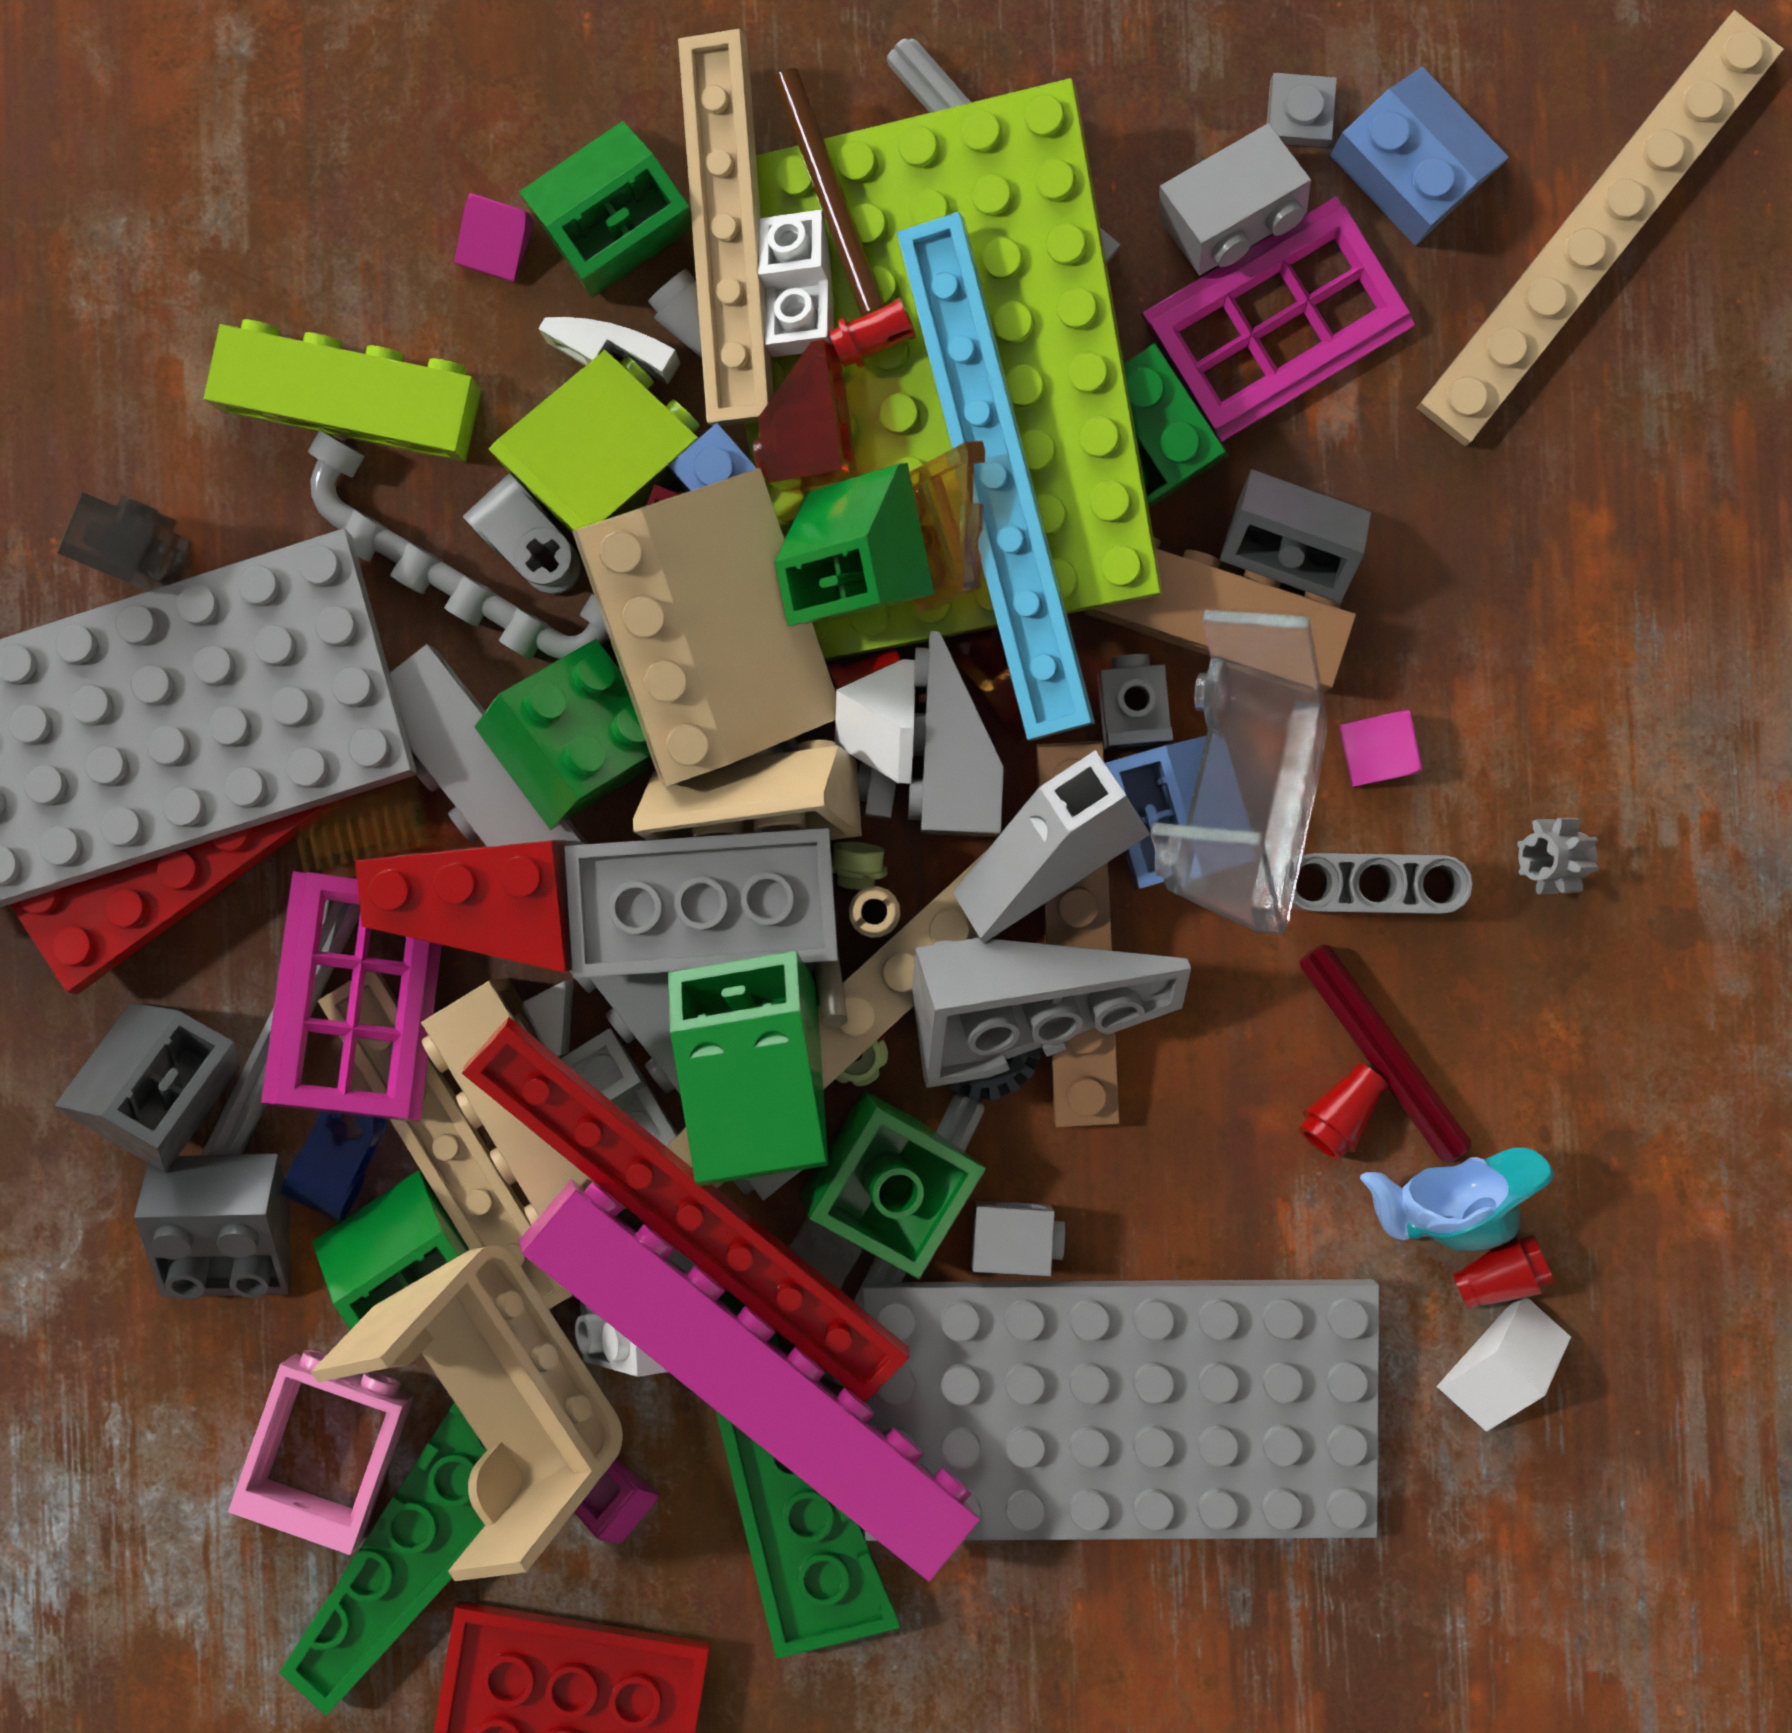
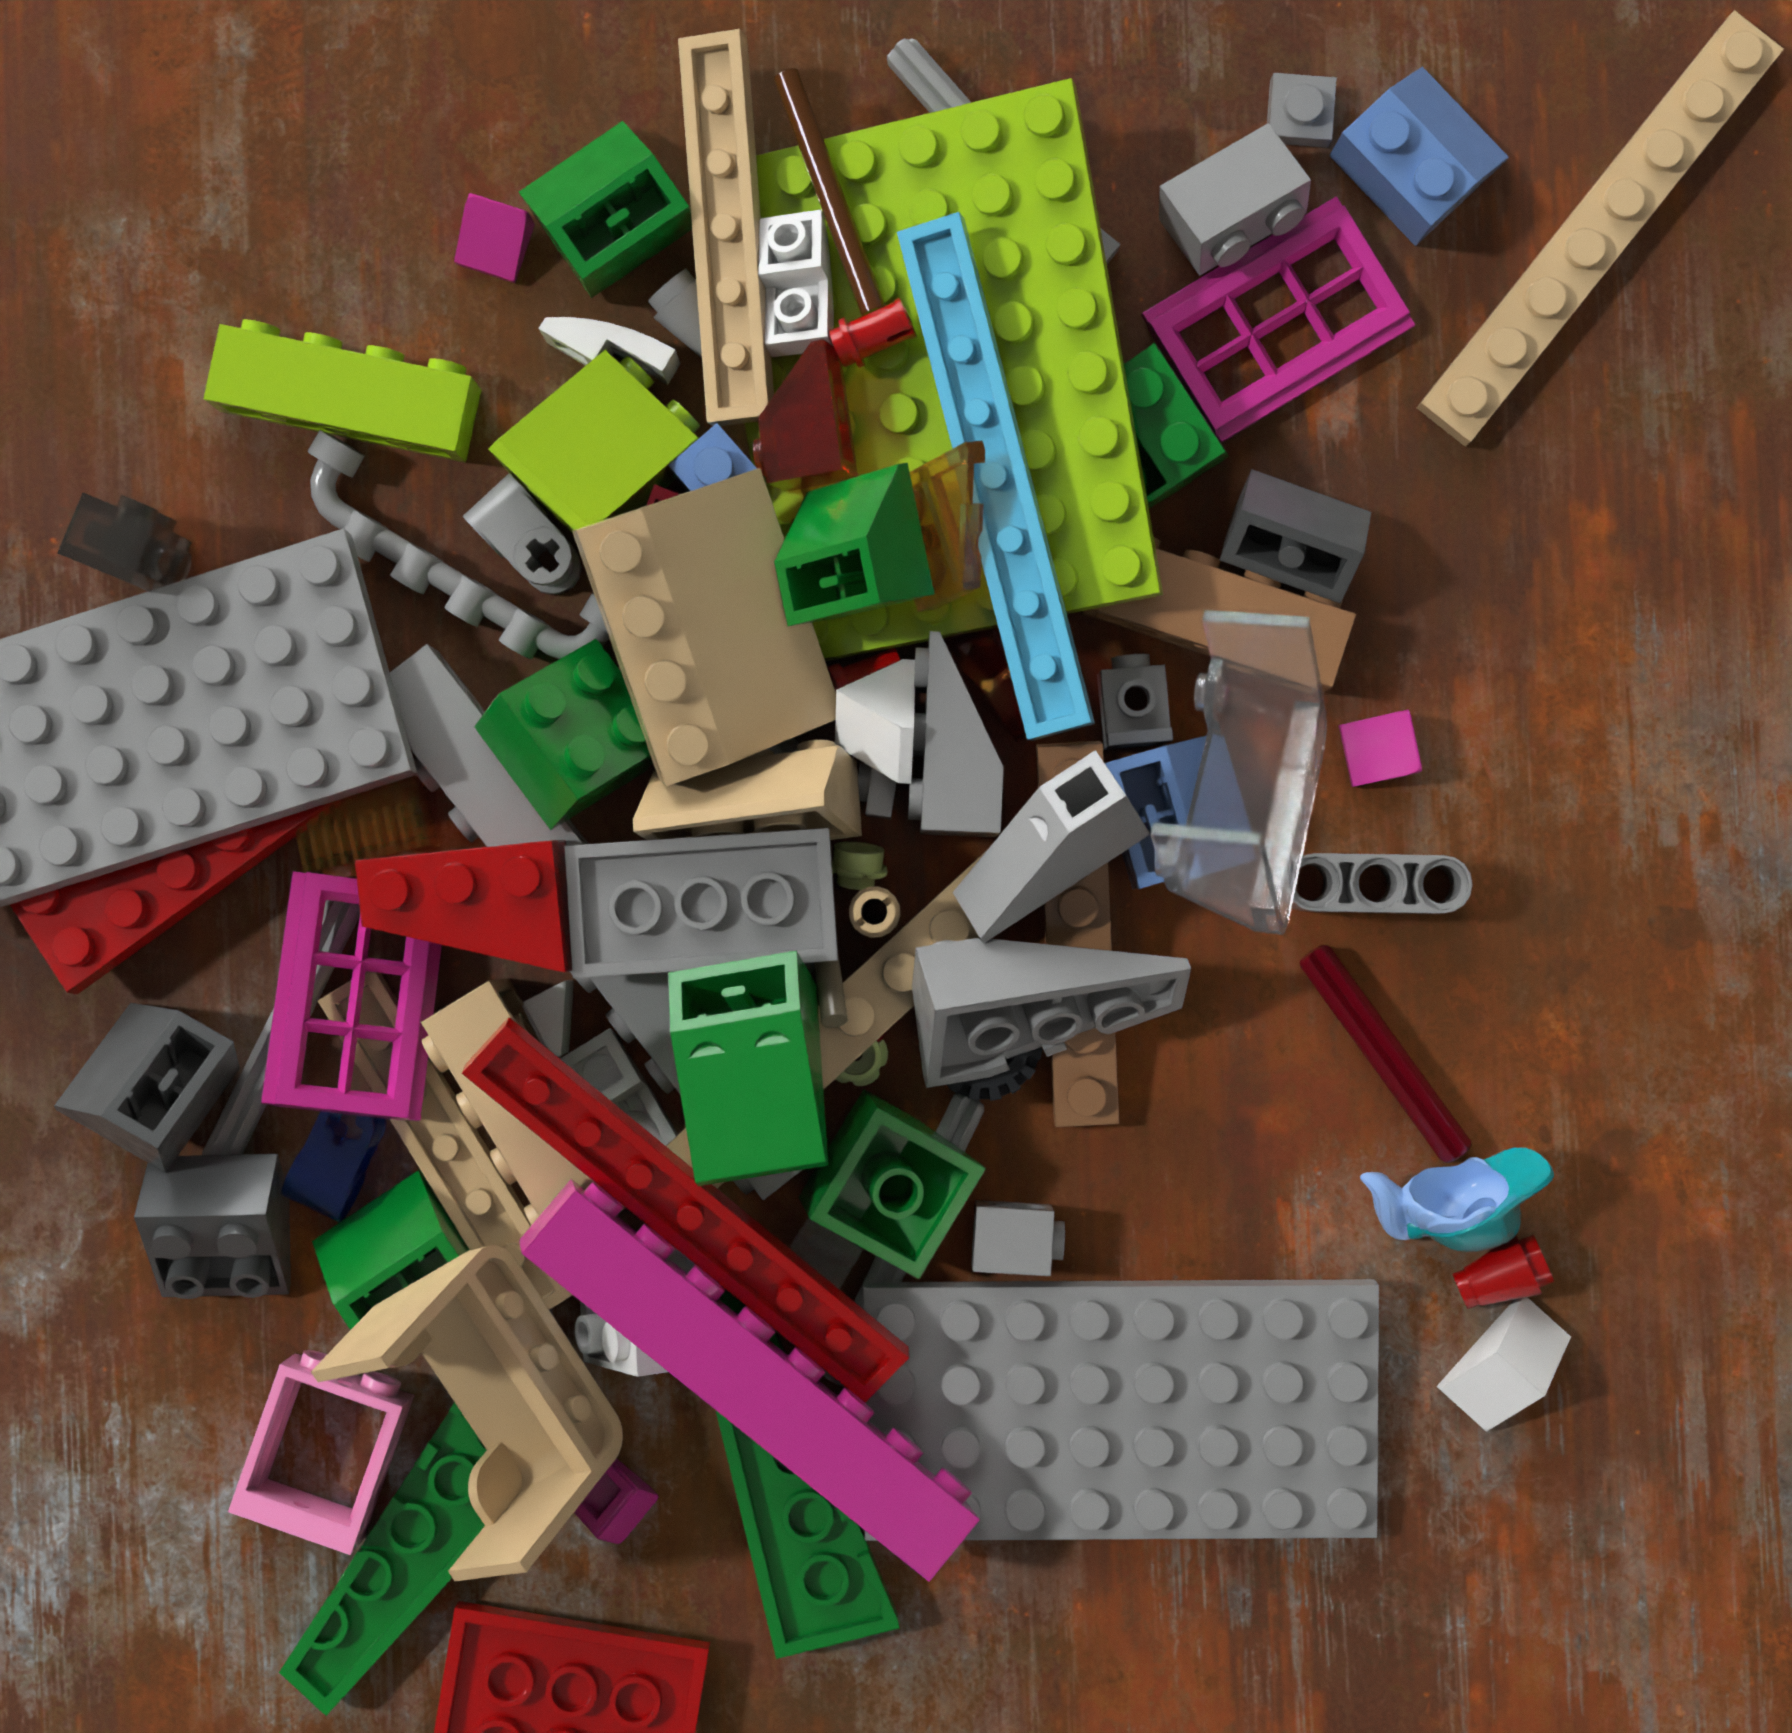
red cone [1298,1063,1388,1161] -> none
light grey gear [1517,818,1599,894] -> none

